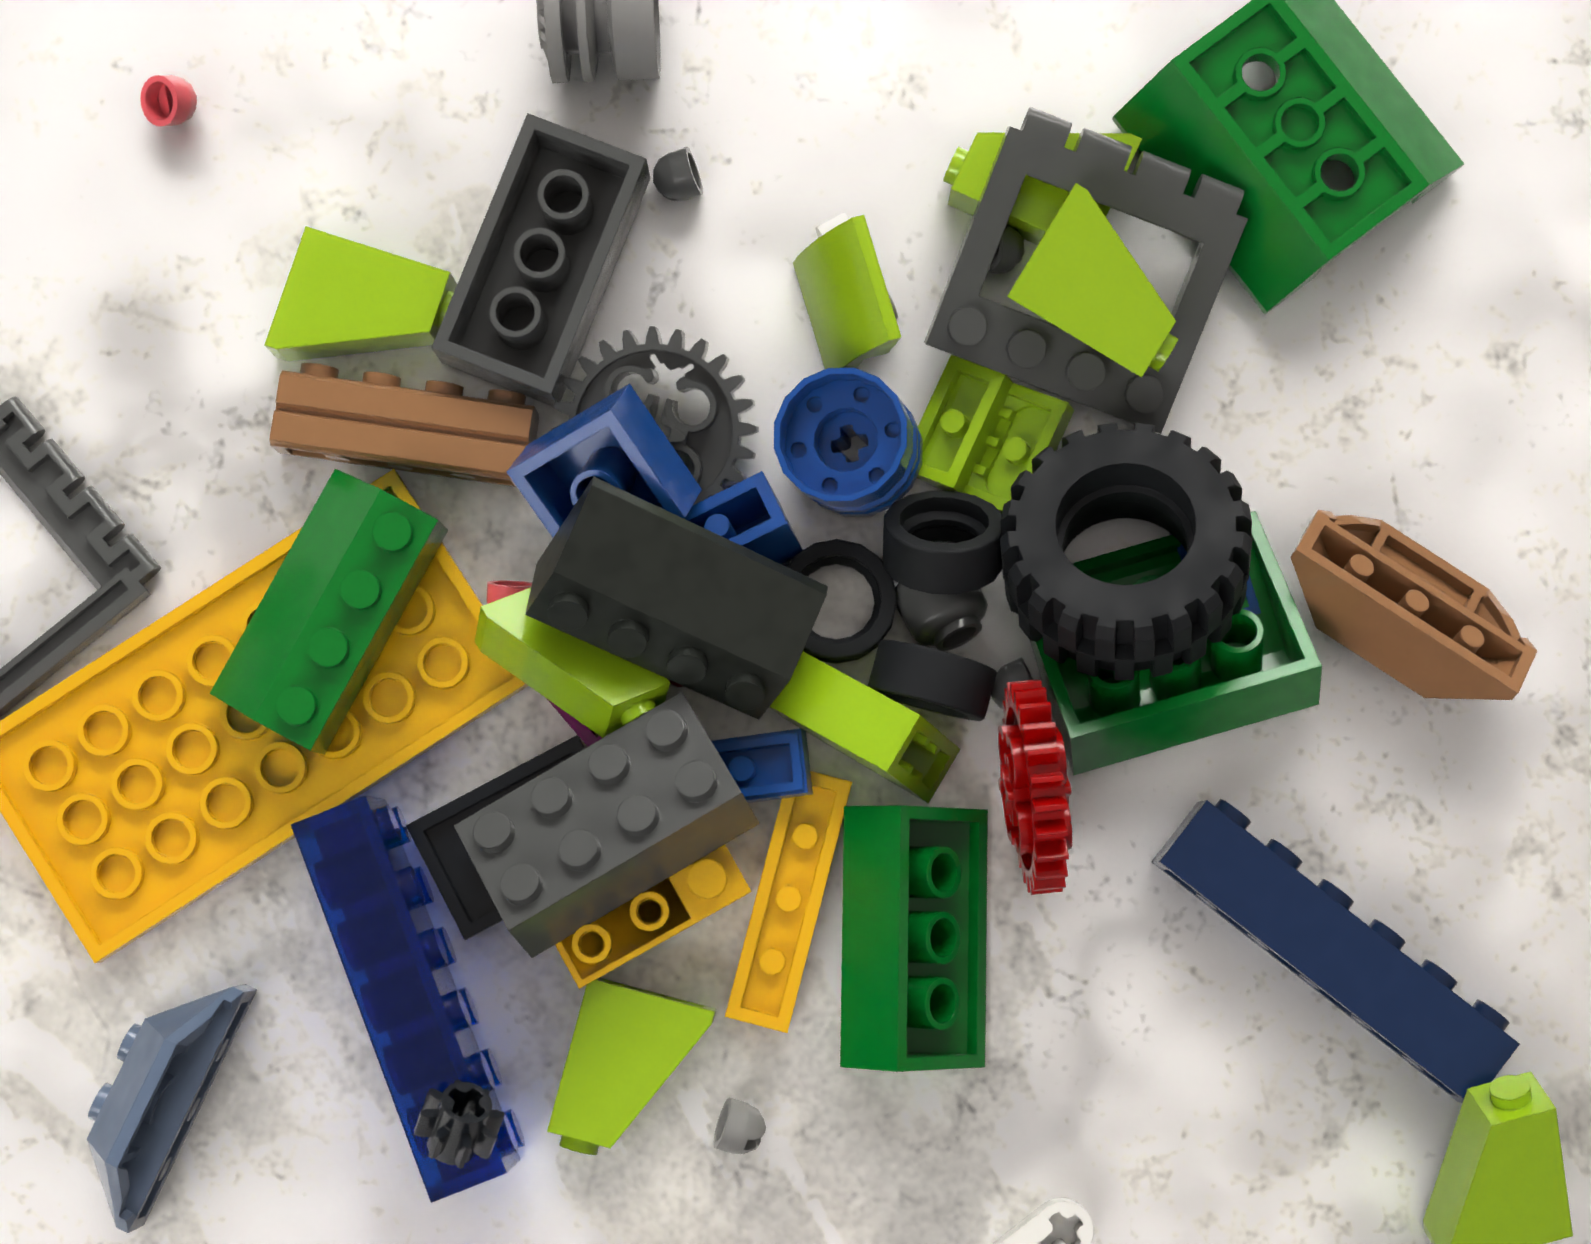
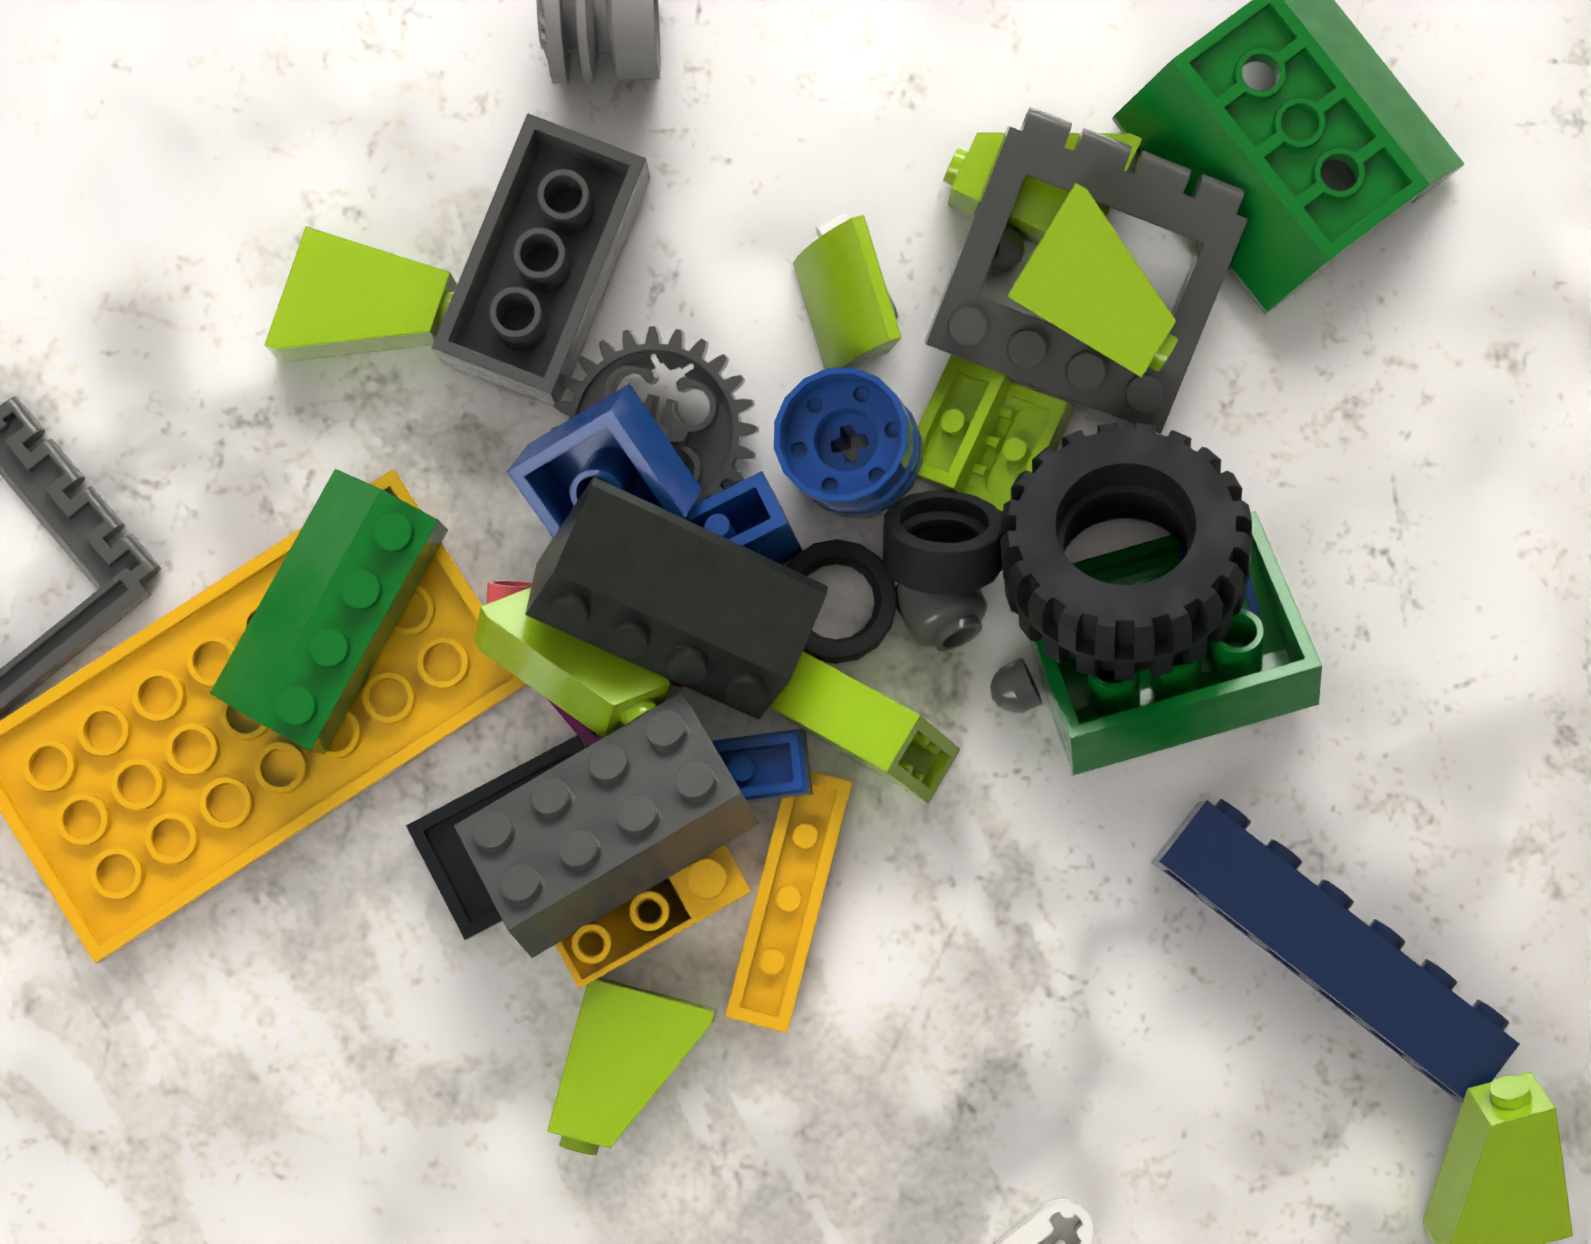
sand blue wedge [87,984,257,1233] -> none
coral hinge [140,75,197,126] -> none
medium nougat brick [269,363,539,487] -> none
clear blue brick [291,795,525,1203] -> none
black gear [414,1079,504,1168] -> none
dark grey hinge [653,147,703,201] -> none
light grey hinge [713,1098,766,1154] -> none
green slope [840,805,988,1072] -> none
black tyre [868,640,997,721] -> none
red gear [998,679,1072,895] -> none
medium nougat wedge [1290,510,1537,700] -> none

